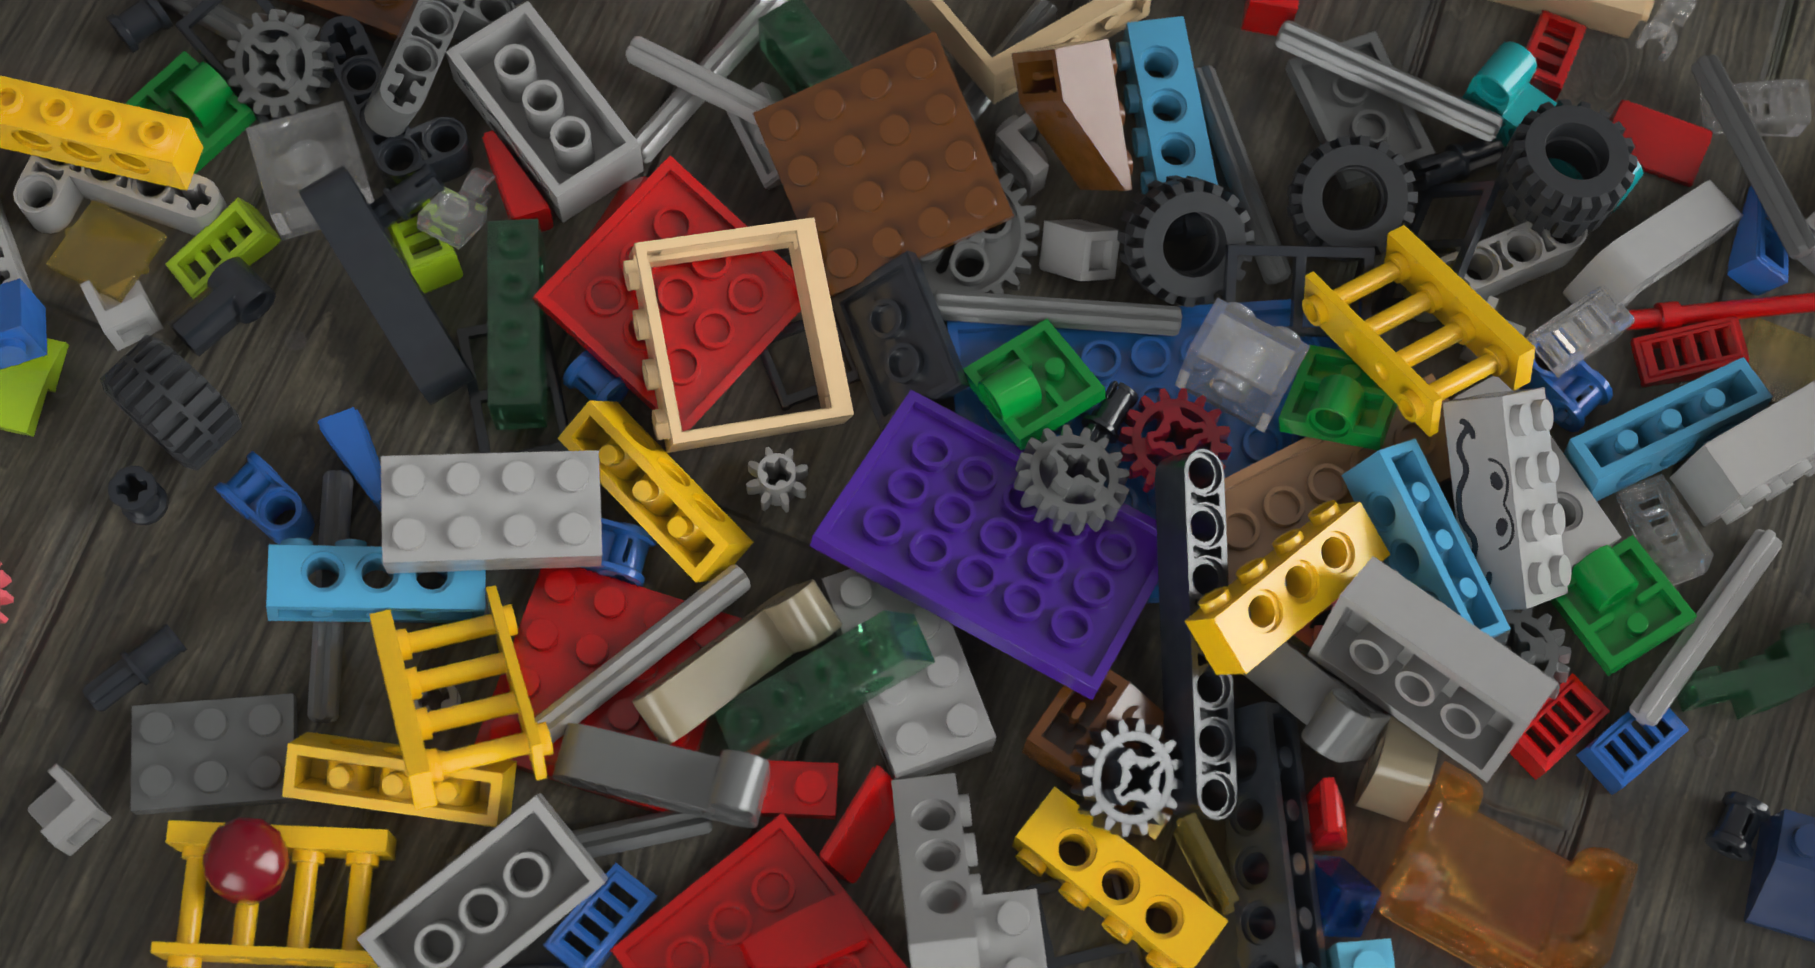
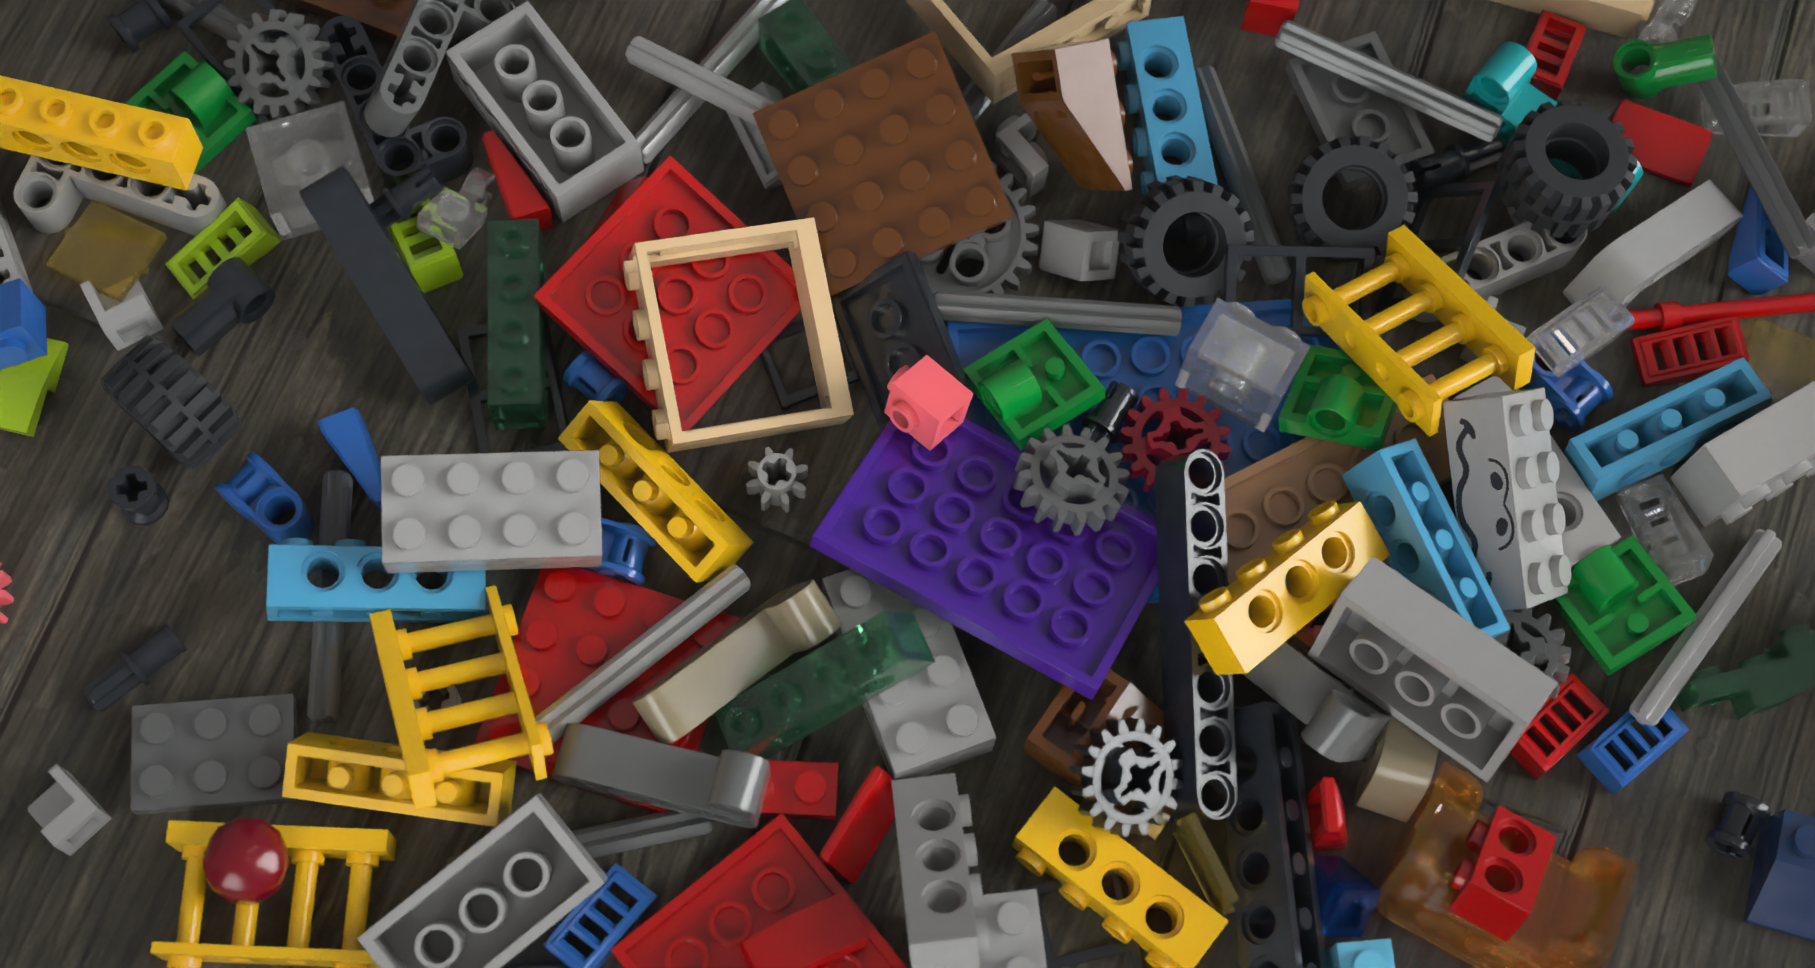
none -> coral brick [884,355,973,451]
none -> red brick [1448,805,1557,942]
none -> green piece [1613,34,1717,100]

